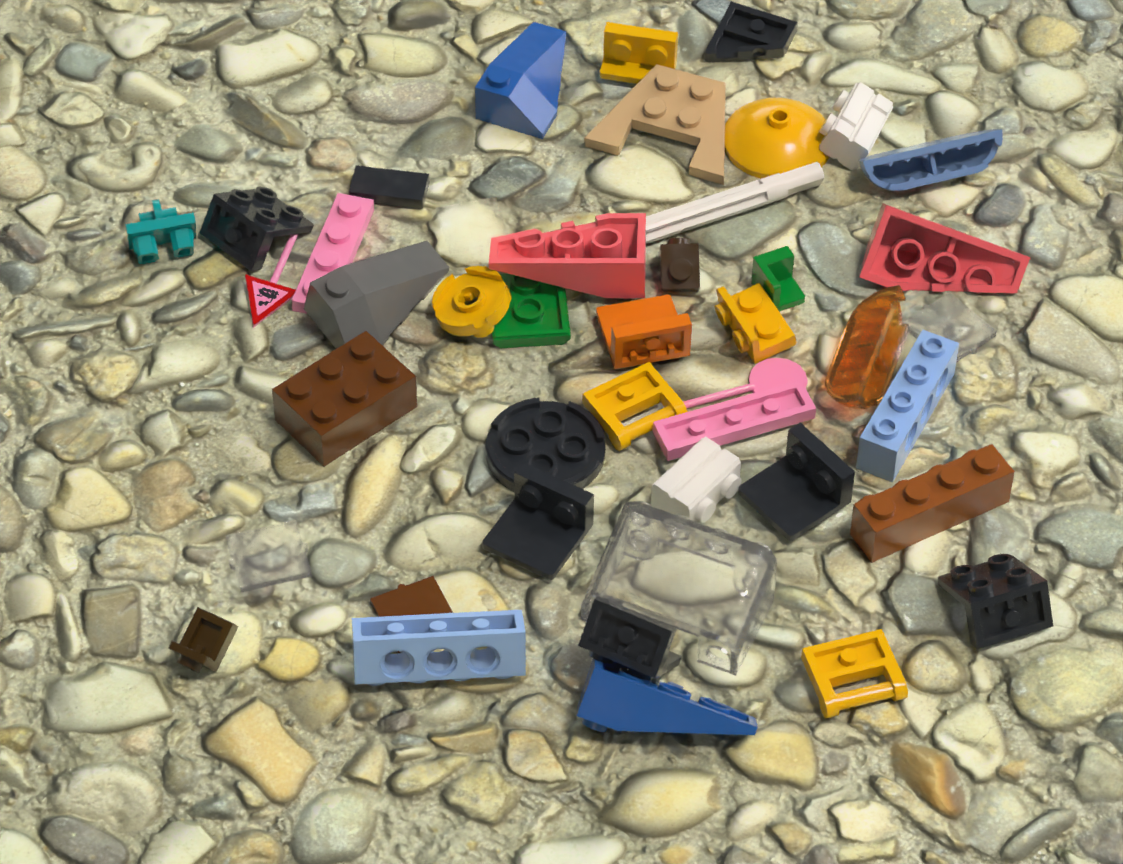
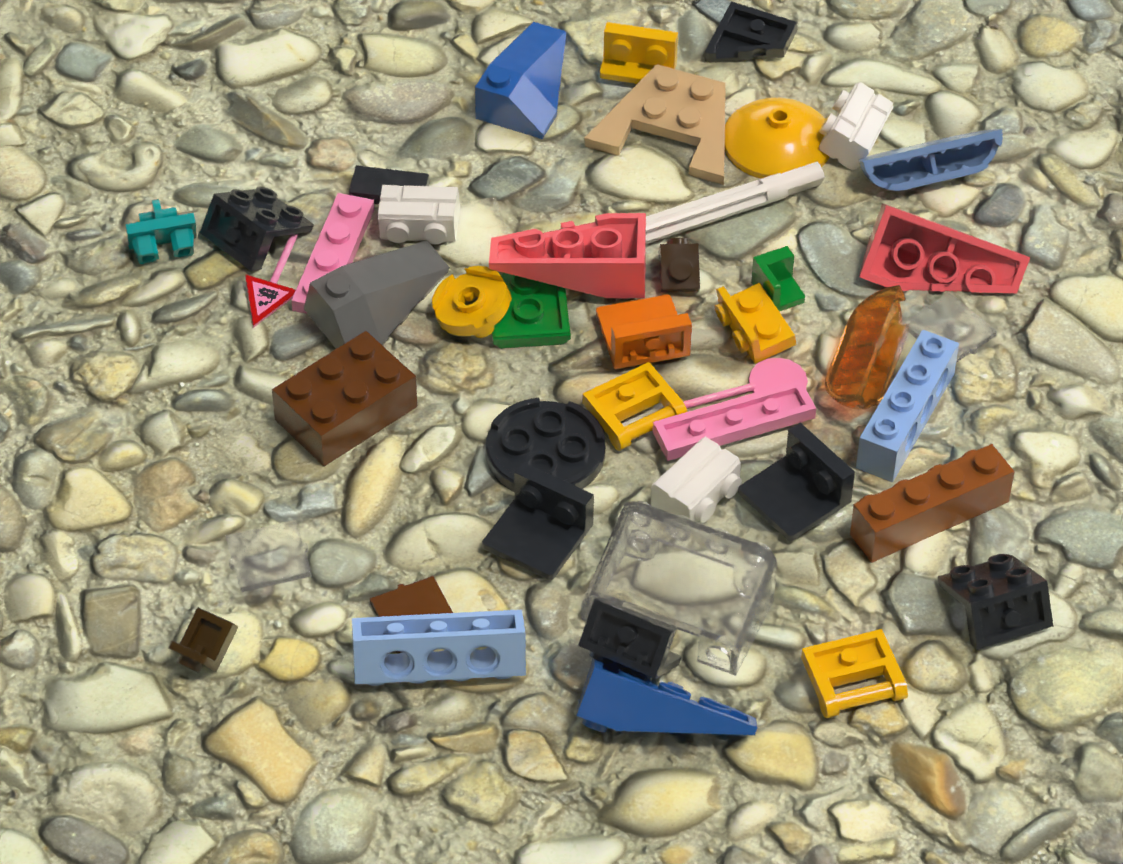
none -> white brick [378,185,460,244]

